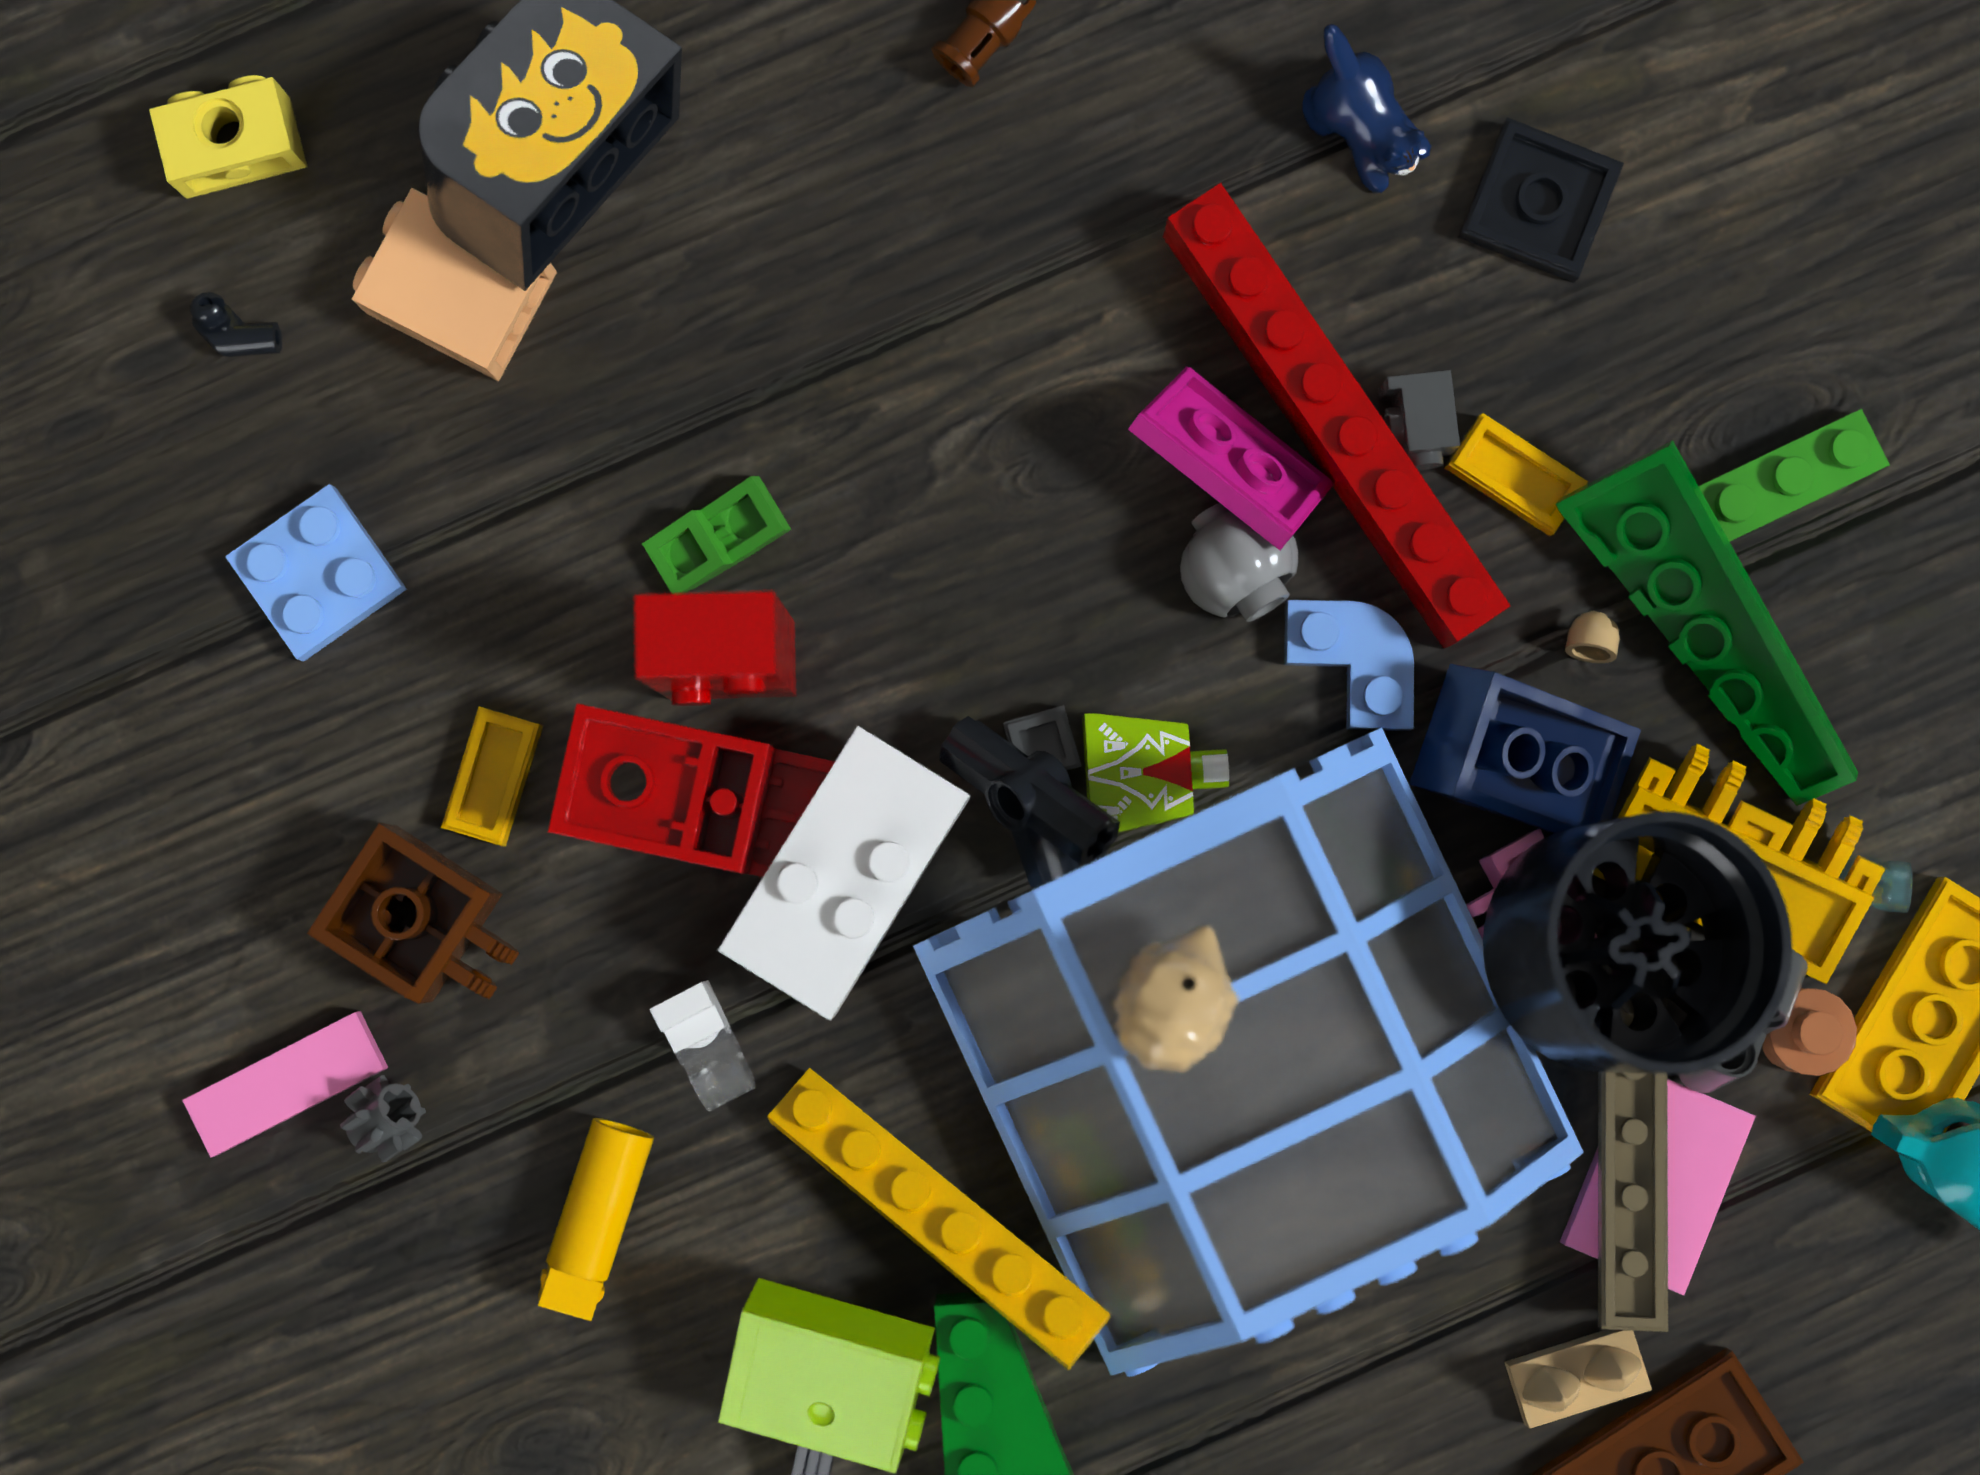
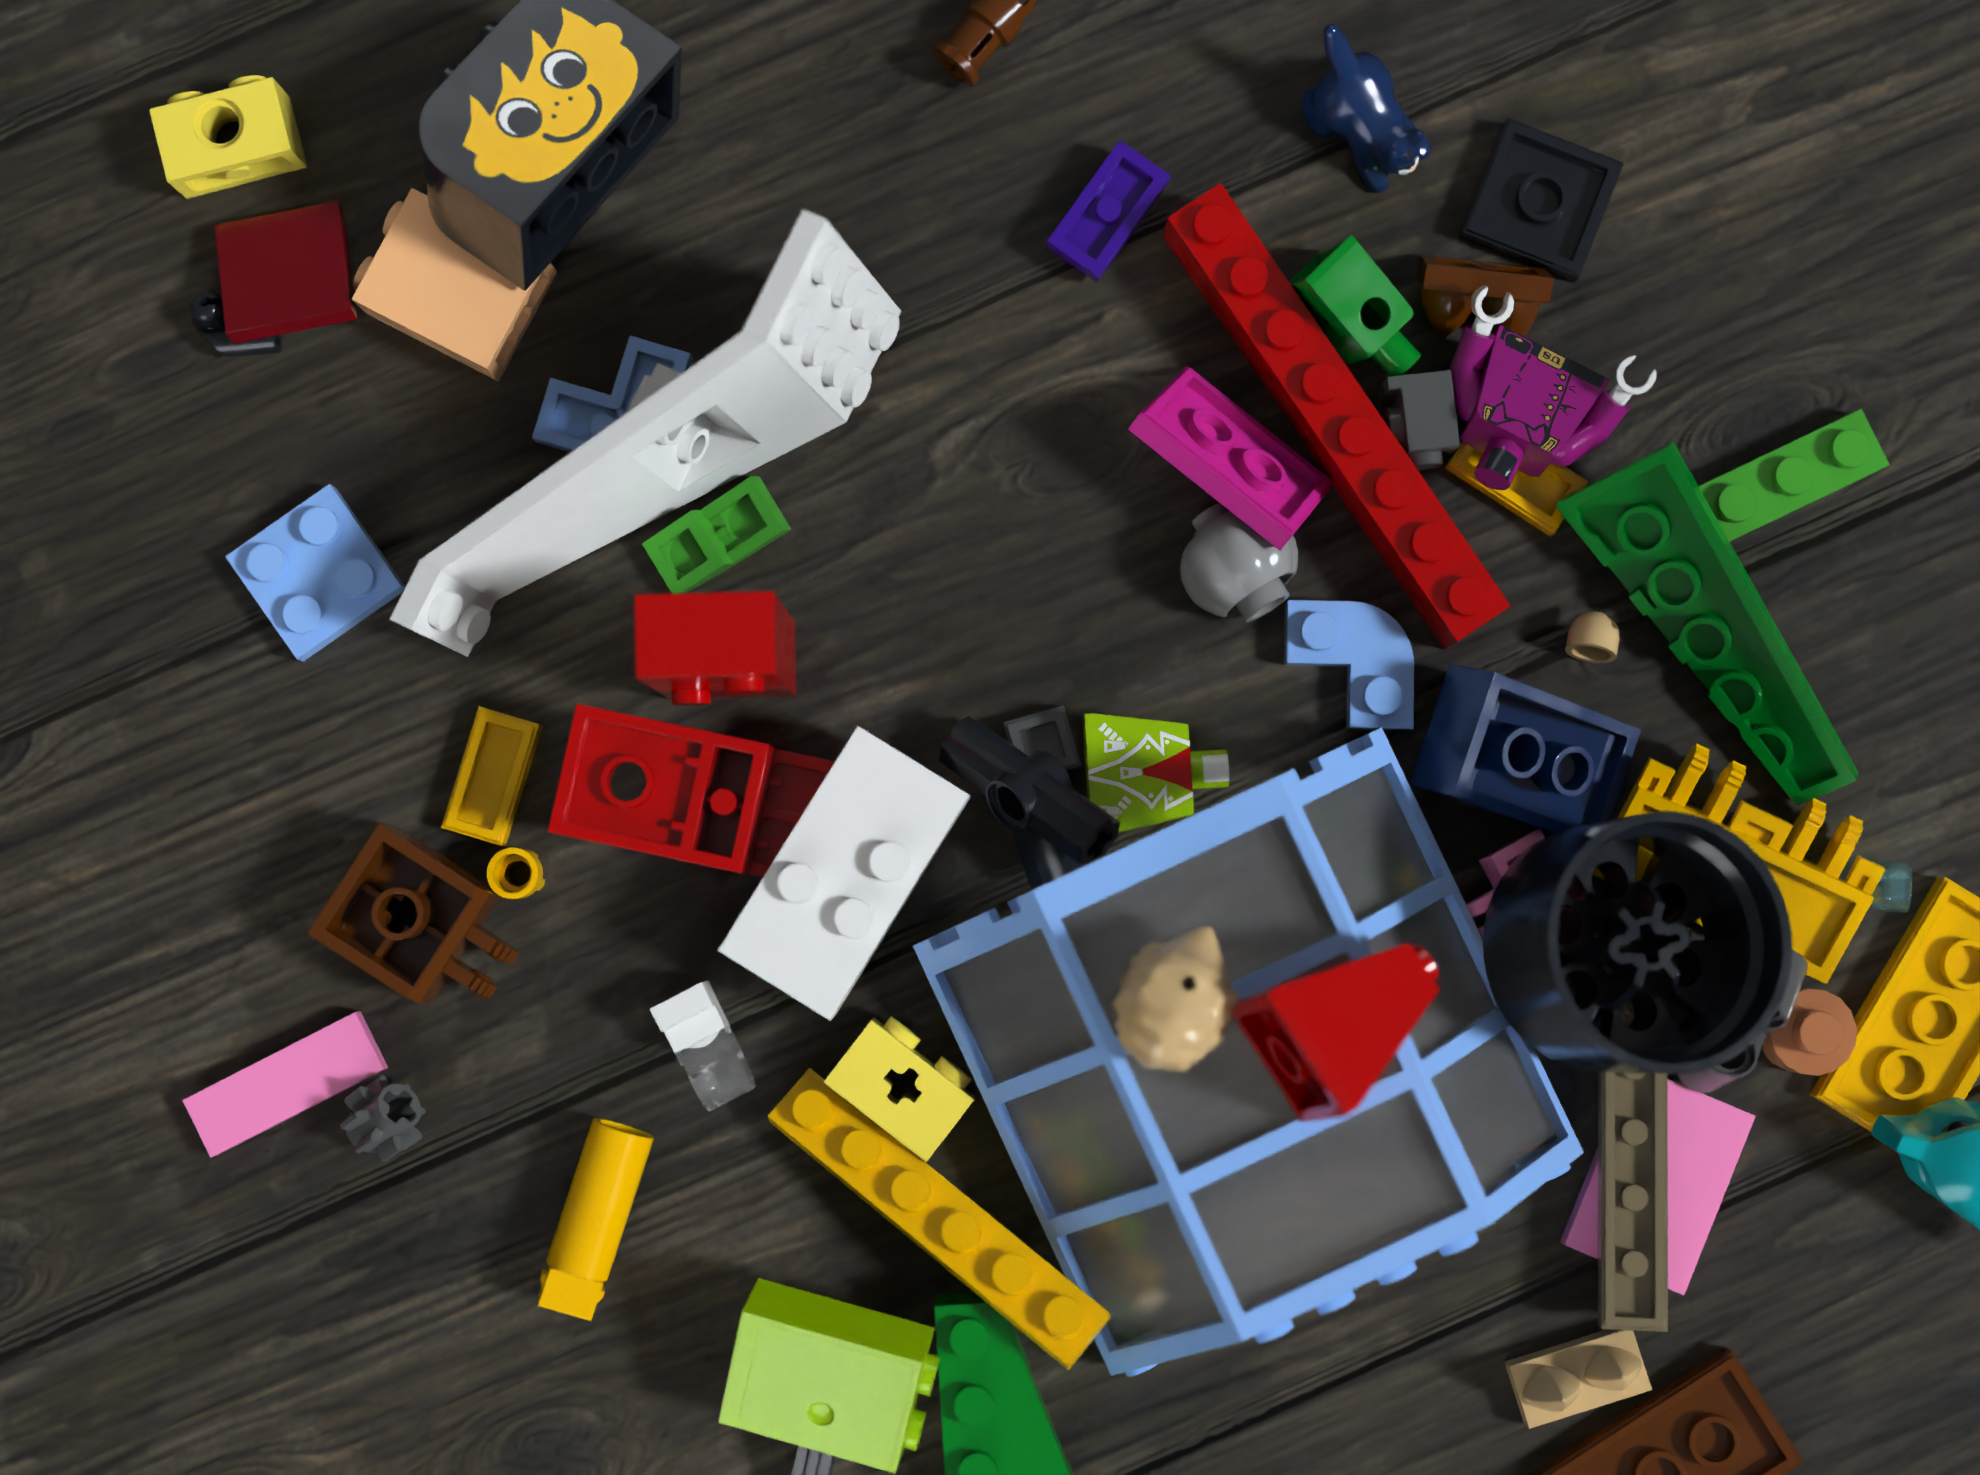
none -> dark red tile [215,201,357,344]
none -> white wing [390,210,901,657]
none -> yellow hose [486,848,545,899]
none -> light blue plate [532,336,693,452]
none -> light yellow brick [824,1016,975,1162]
none -> dark purple plate [1046,140,1171,283]
none -> red slope [1232,943,1440,1122]
none -> green torso [1289,235,1421,377]
none -> reddish brown tile [1416,254,1554,338]
none -> magenta torso [1449,285,1656,490]

